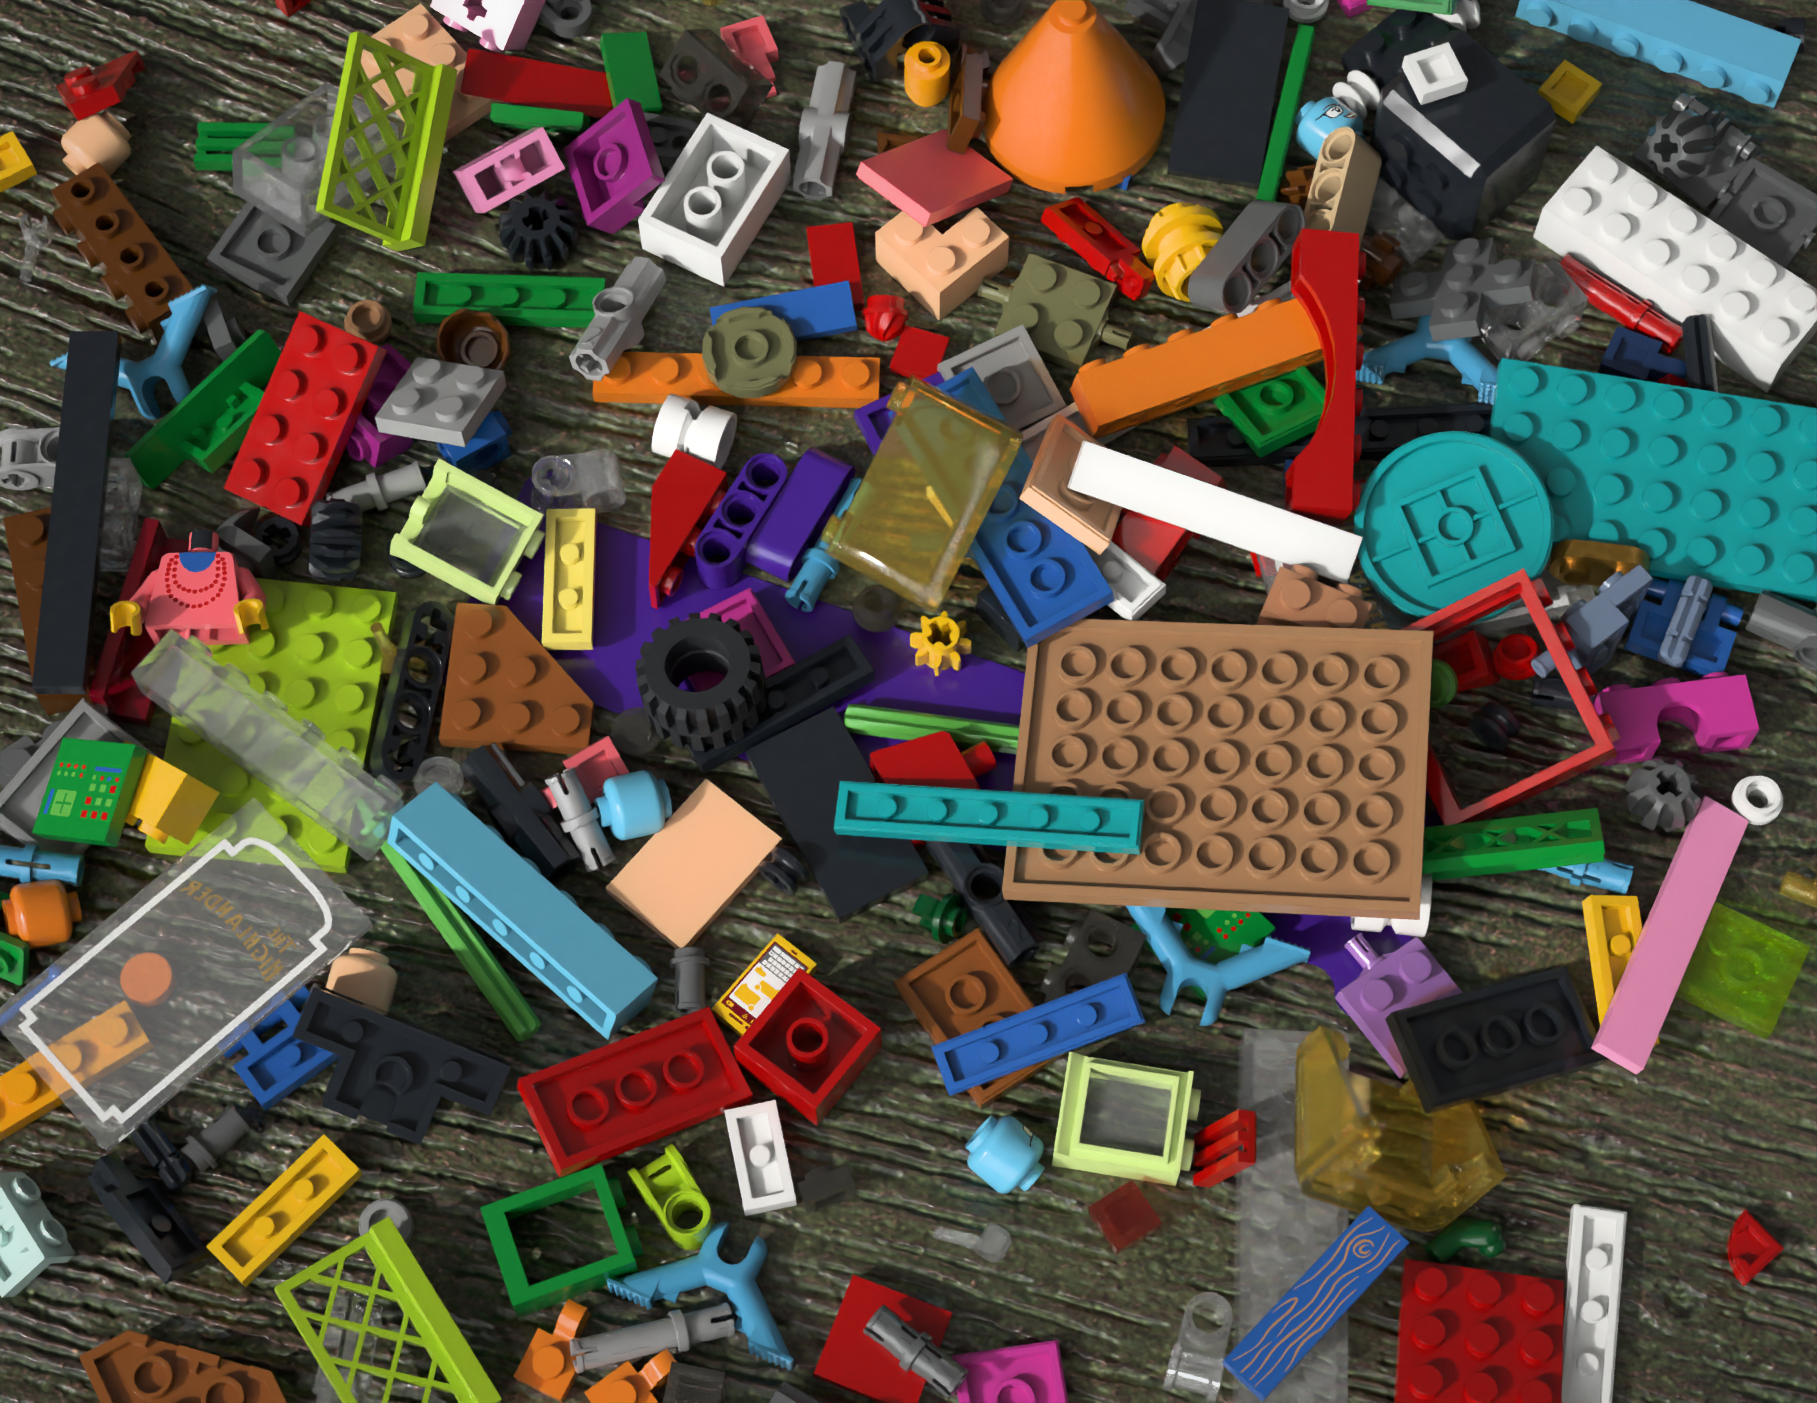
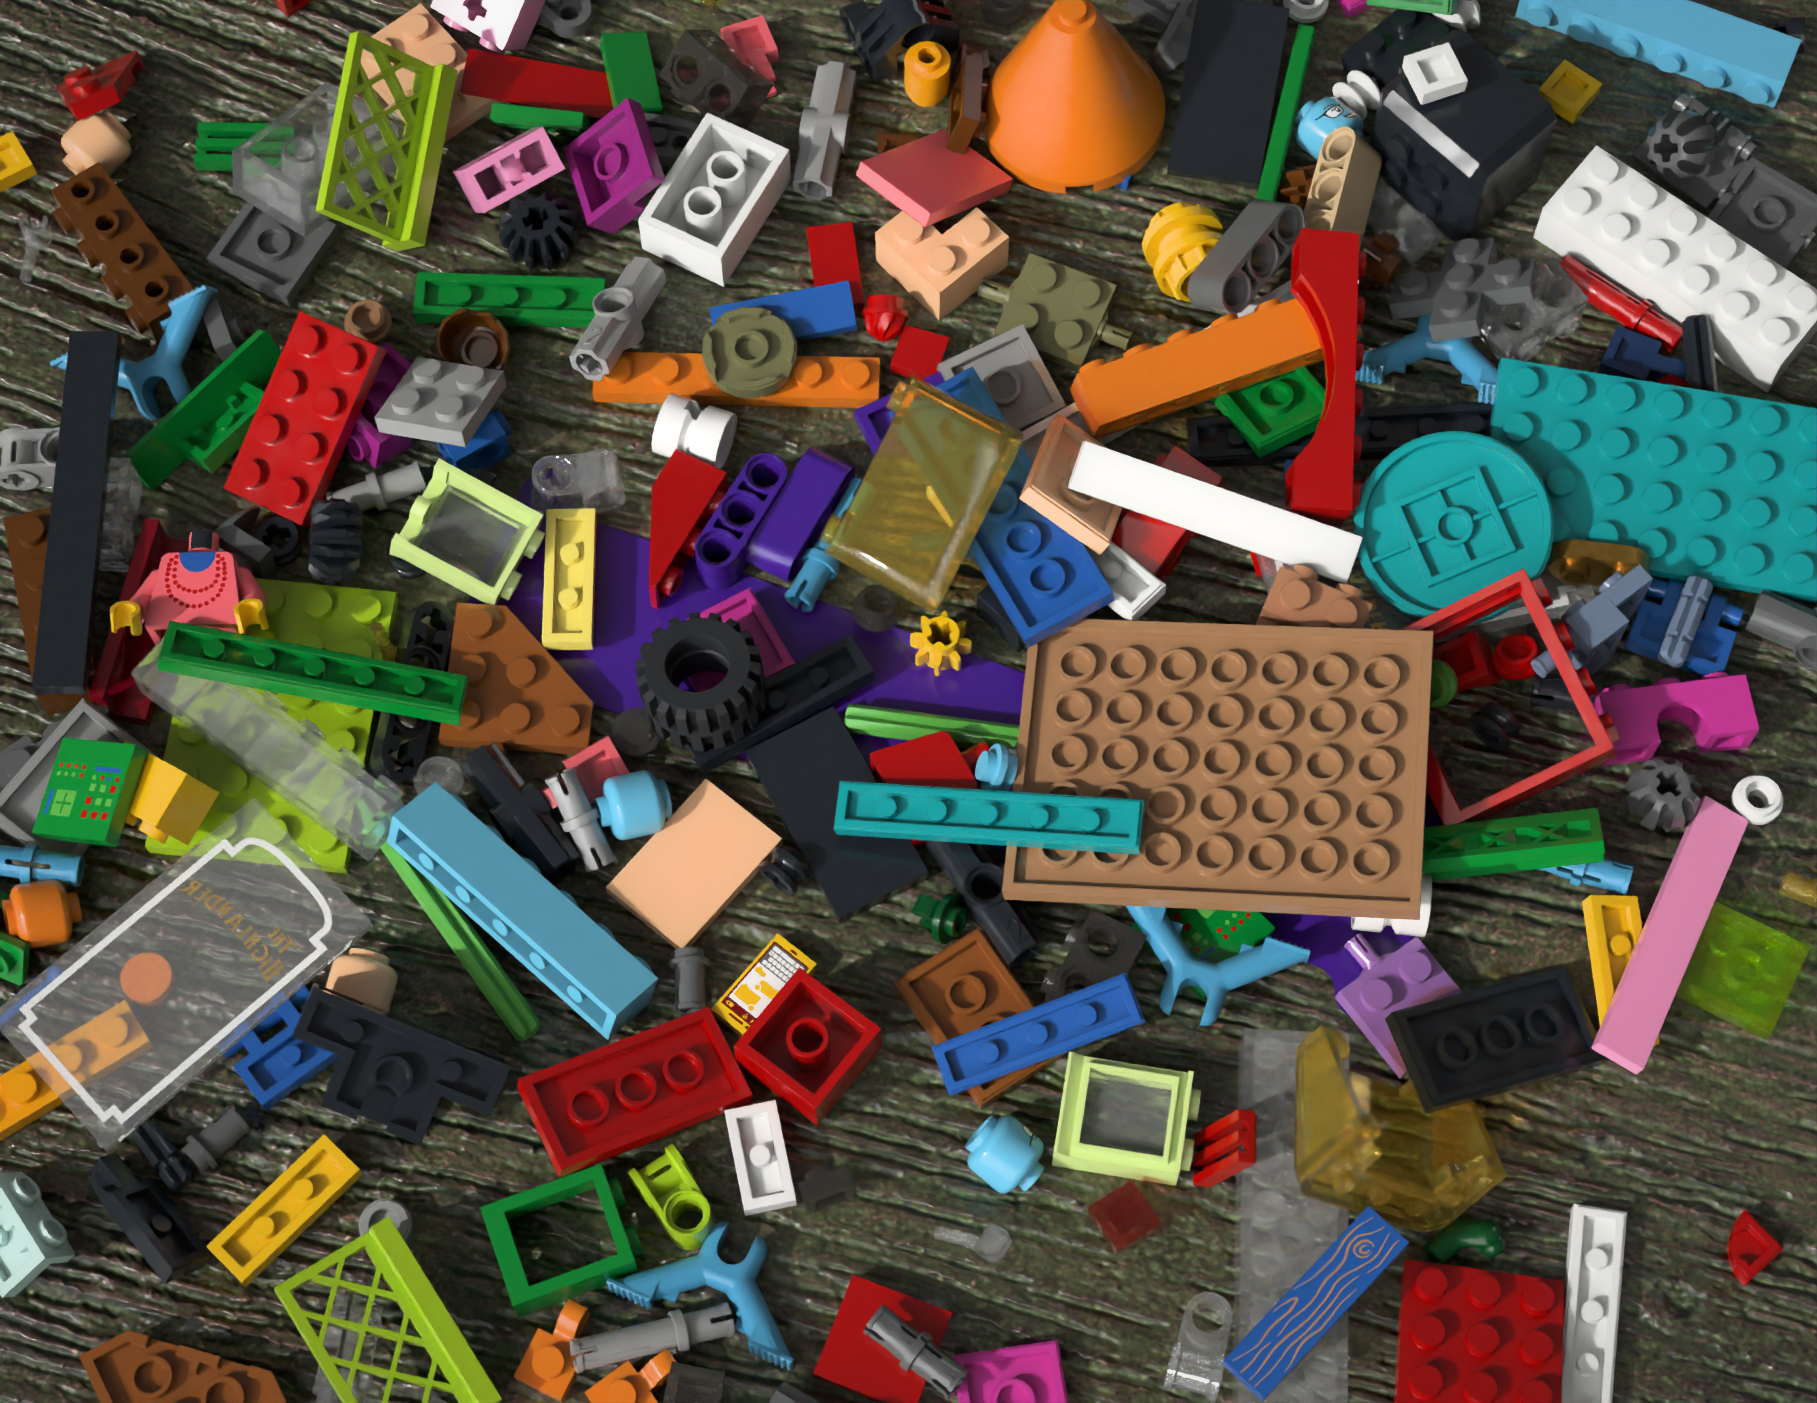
red hinge [1040,197,1155,301] -> none
none -> green tile [158,621,469,726]
none -> medium azure plate [975,743,1018,791]

